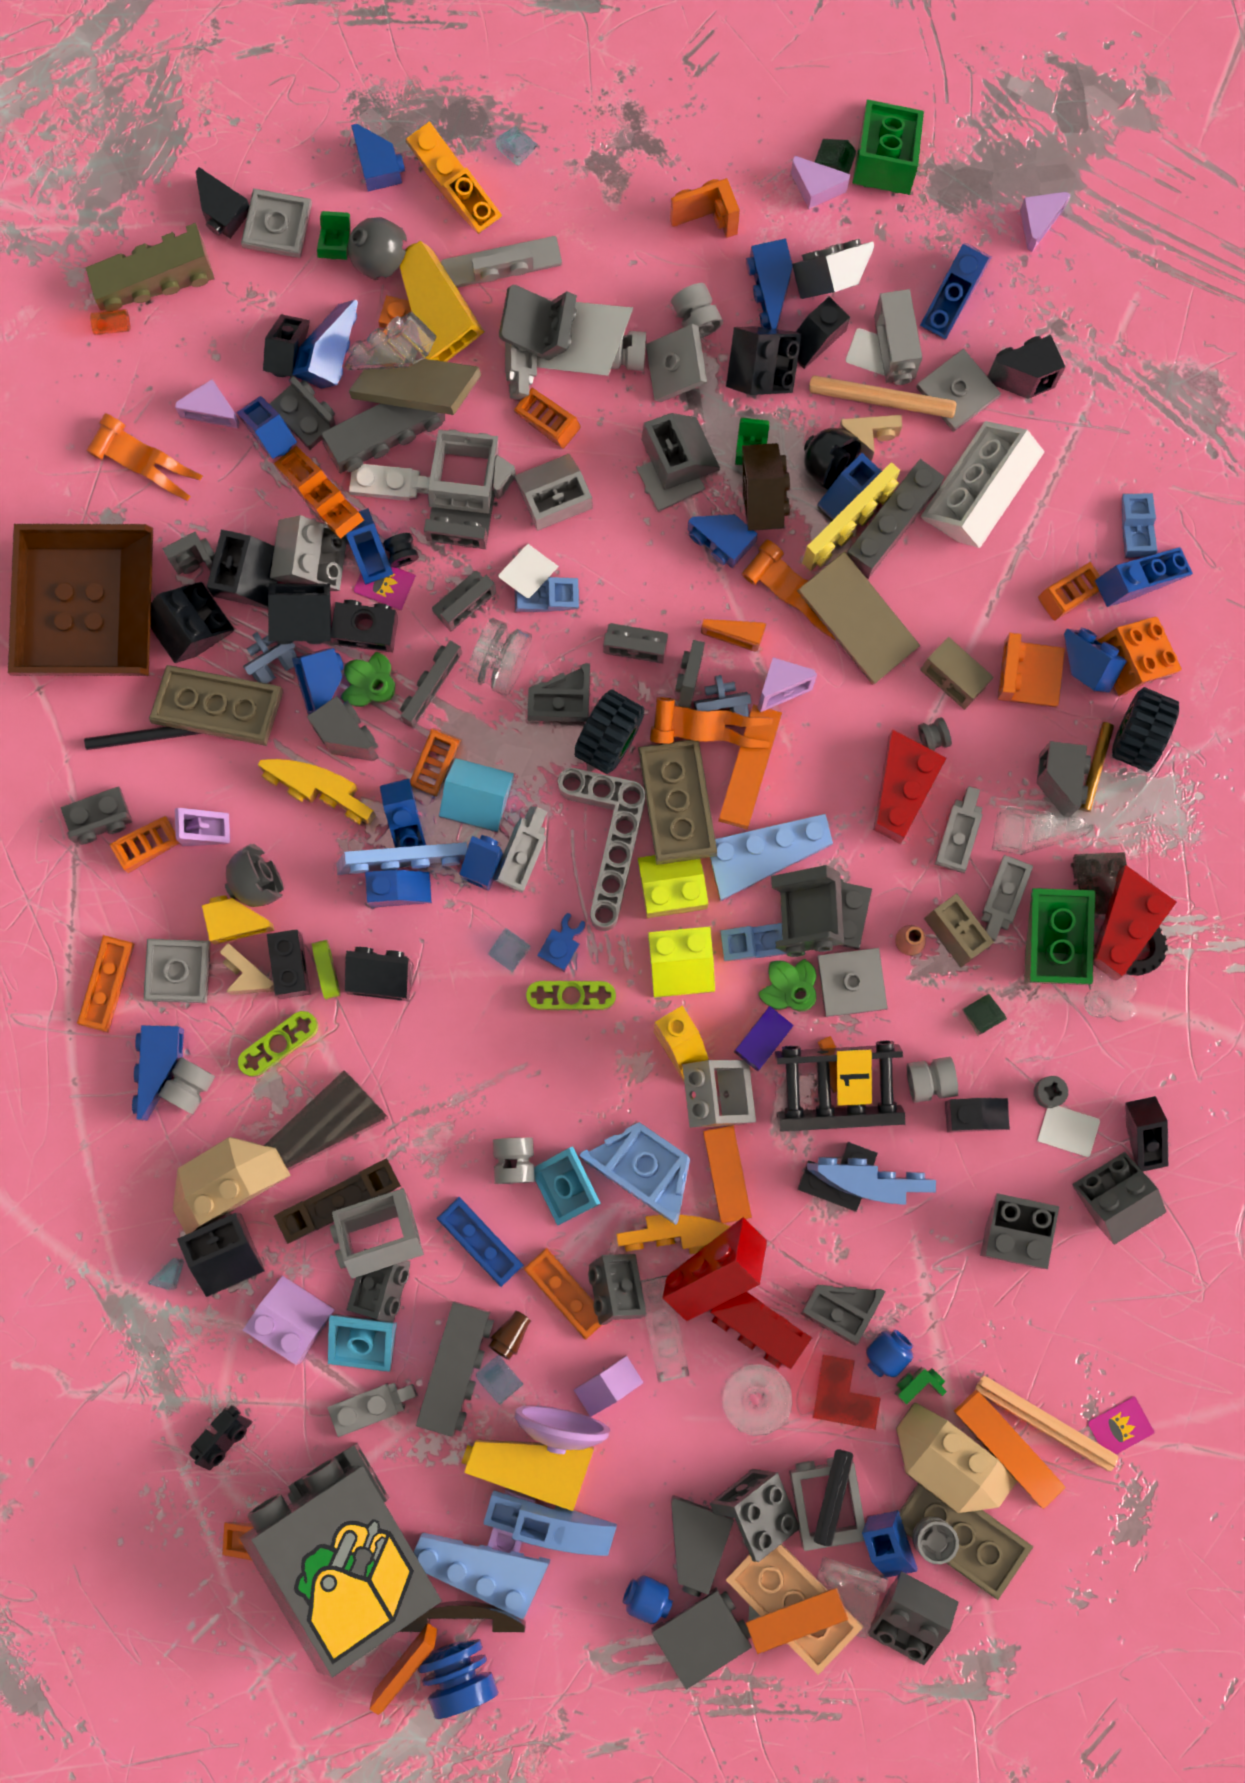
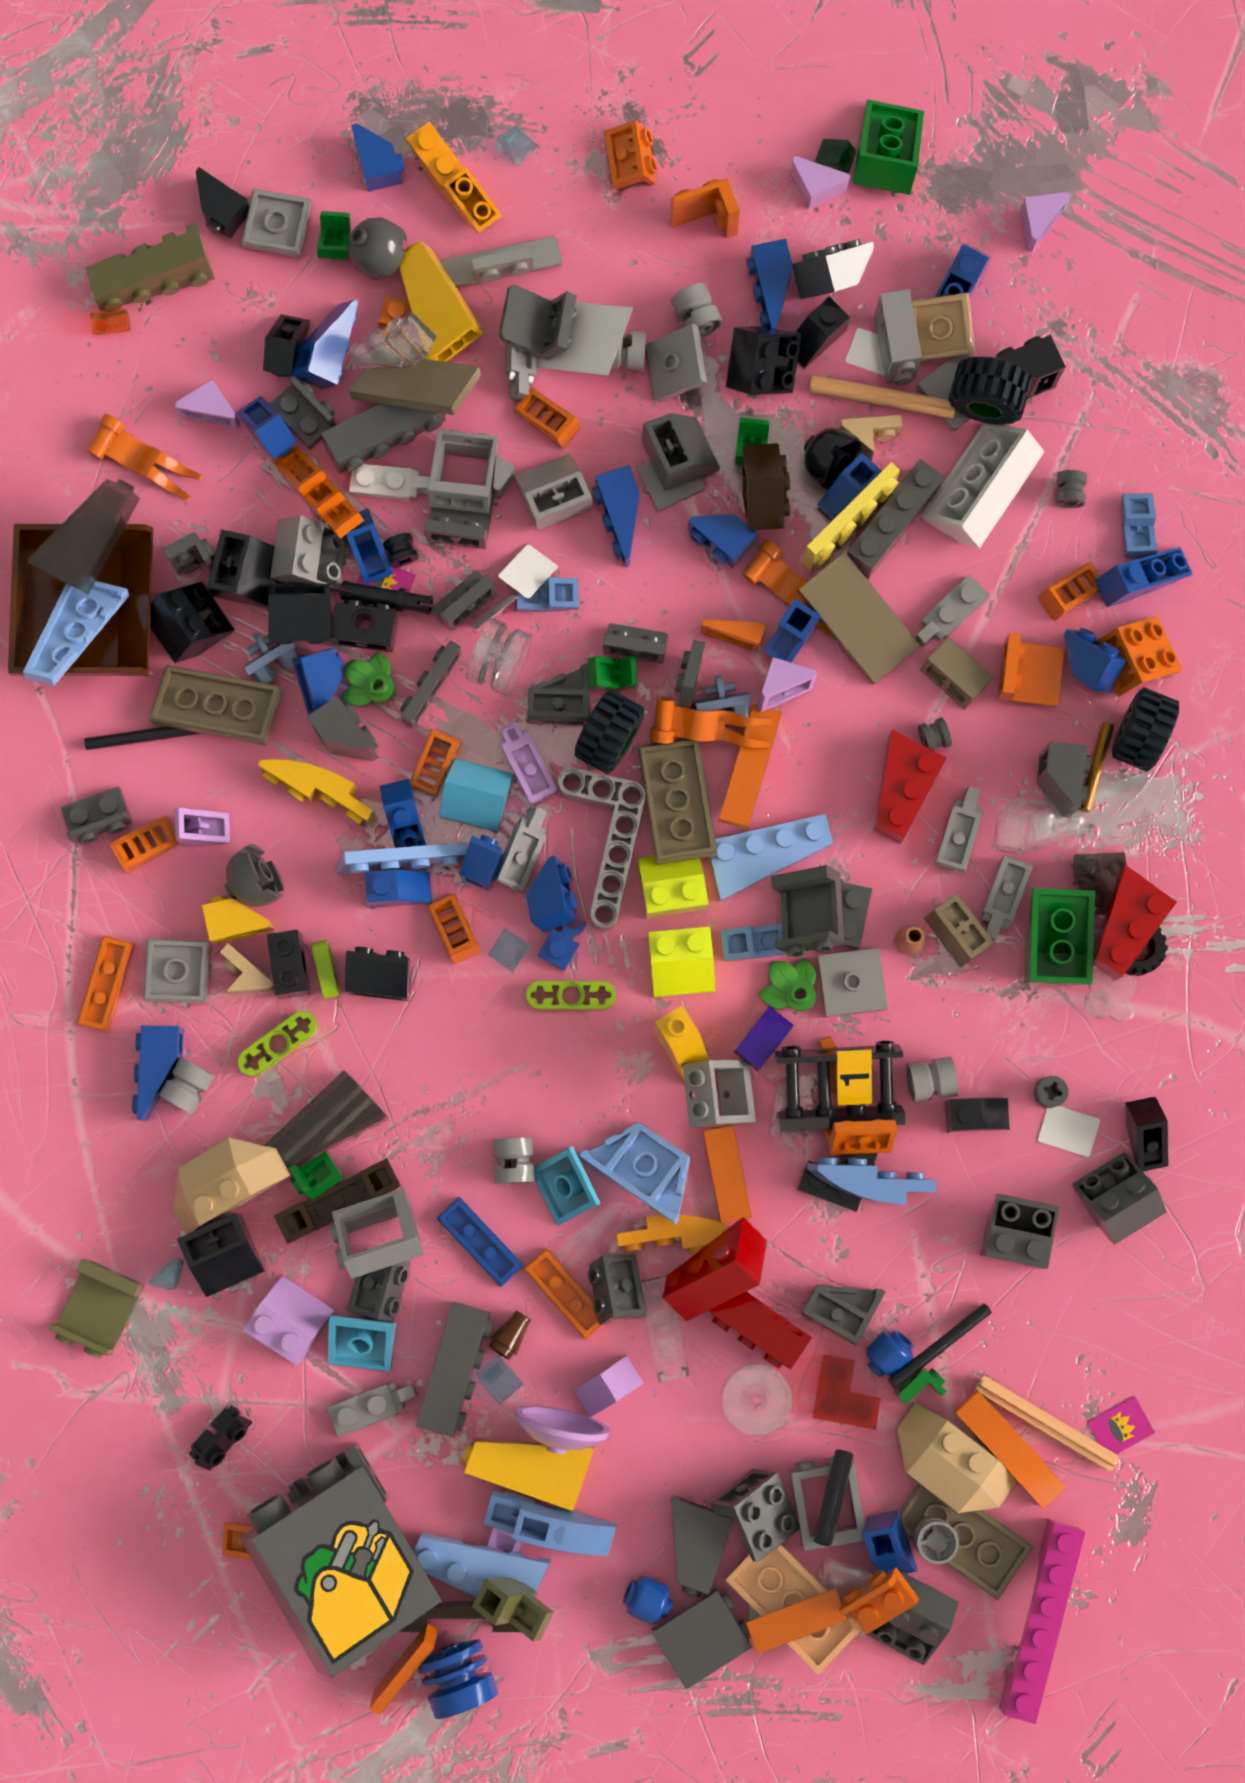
clear green slope [962,994,1007,1036] -> none
none -> light blue wing [23,575,129,686]
none -> clear smoke slope [27,478,140,595]
none -> olive panel [49,1259,145,1358]
none -> green bracket [289,1151,344,1199]
none -> black pin [340,580,433,615]
none -> orange slope [427,893,482,964]
none -> white sticker [469,595,518,629]
none -> olive brick [472,1577,554,1641]
none -> lavender hinge [500,721,558,805]
none -> blue slope [526,855,578,932]
none -> green bracket [588,655,637,692]
none -> blue slope [592,465,639,567]
none -> orange bracket [604,120,657,190]
none -> blue brick [763,599,821,663]
none -> orange bracket [825,1119,898,1155]
none -> orange bracket [839,1567,919,1635]
none -> black bar [888,1303,992,1389]
none -> tan plate [912,293,975,361]
none -> light grey hinge [915,575,990,647]
none -> black wheel [948,357,1031,425]
none -> dark pink arch [998,1519,1085,1724]
none -> dark grey wheel [1055,470,1087,508]

